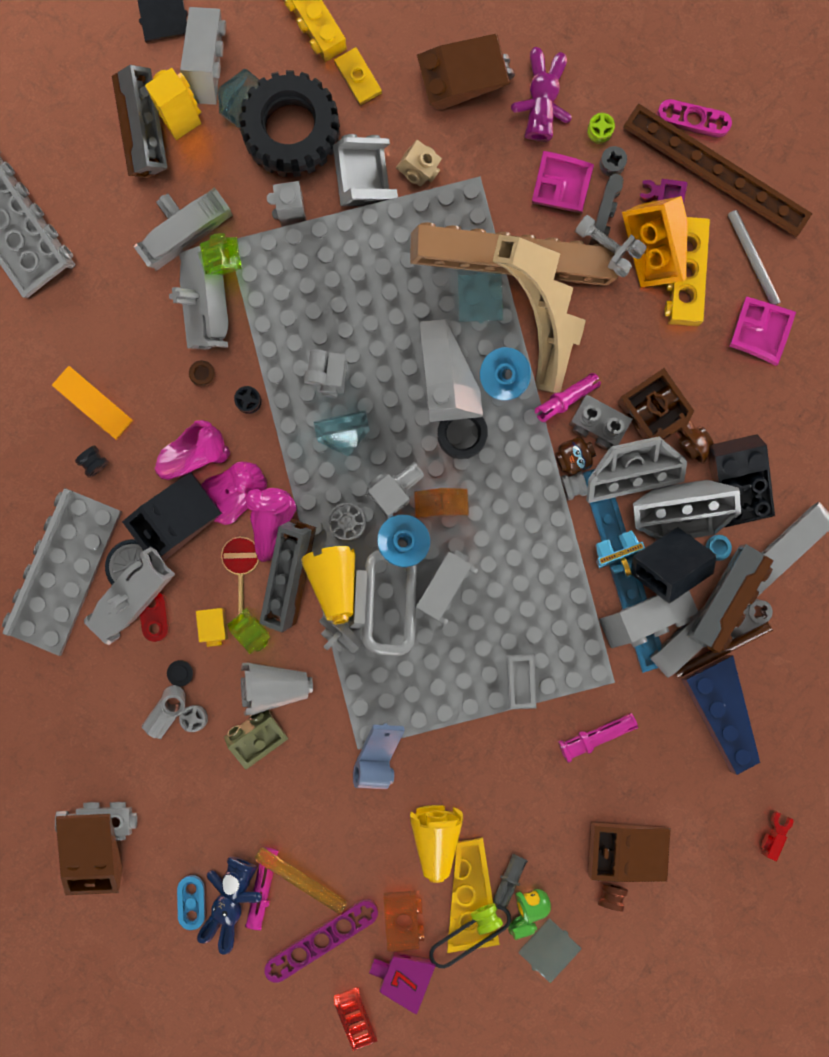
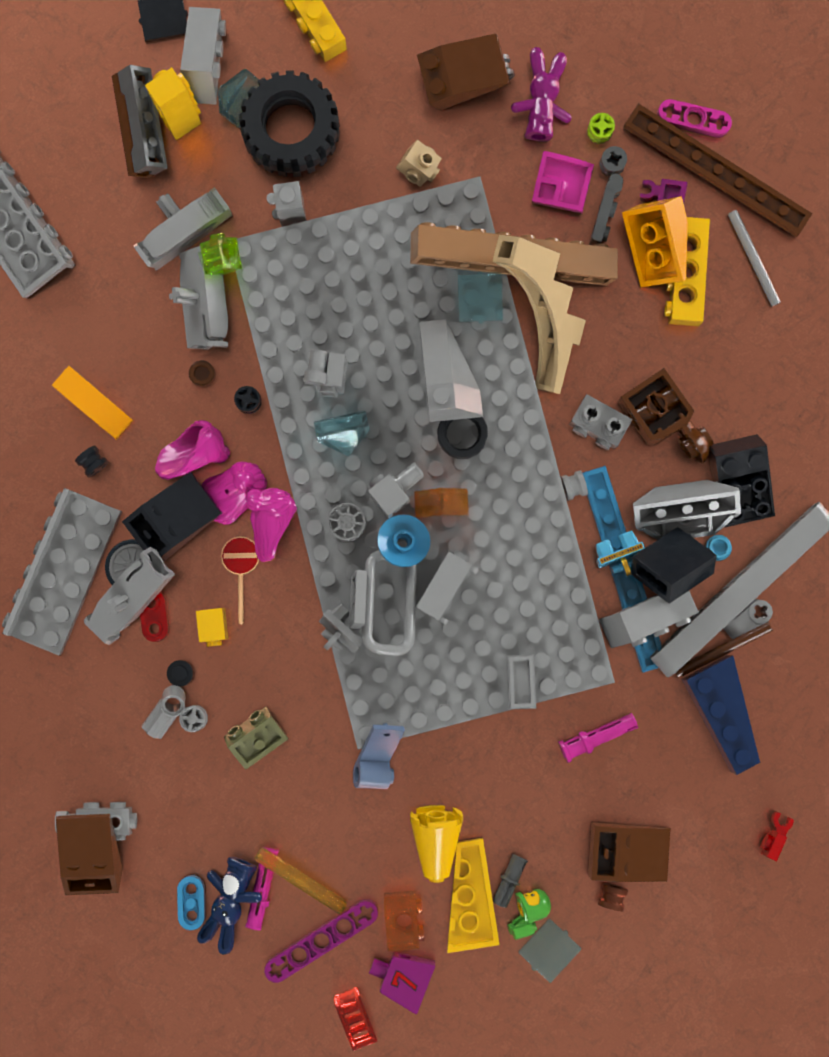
clear neon green brick [227,608,270,654] -> none
light grey cone [241,662,313,716] -> none
dark grey piece [259,519,317,633] -> none
yellow cone [301,546,355,624] -> none
light grey panel [333,134,398,207] -> none
yellow plate [334,47,382,106] -> none
black piece [429,905,511,969] -> none
lime wheel [471,903,503,935] -> none
dark azure dish [480,347,531,401] -> none
dark pink pin [535,373,601,422] -> none
reddish brown head [555,437,596,475] -> none
light grey bar [575,215,647,277] -> none
light grey wedge [586,436,687,503] -> none
piece [687,544,774,653] -> none
dark pink plate [729,296,796,366] -> none

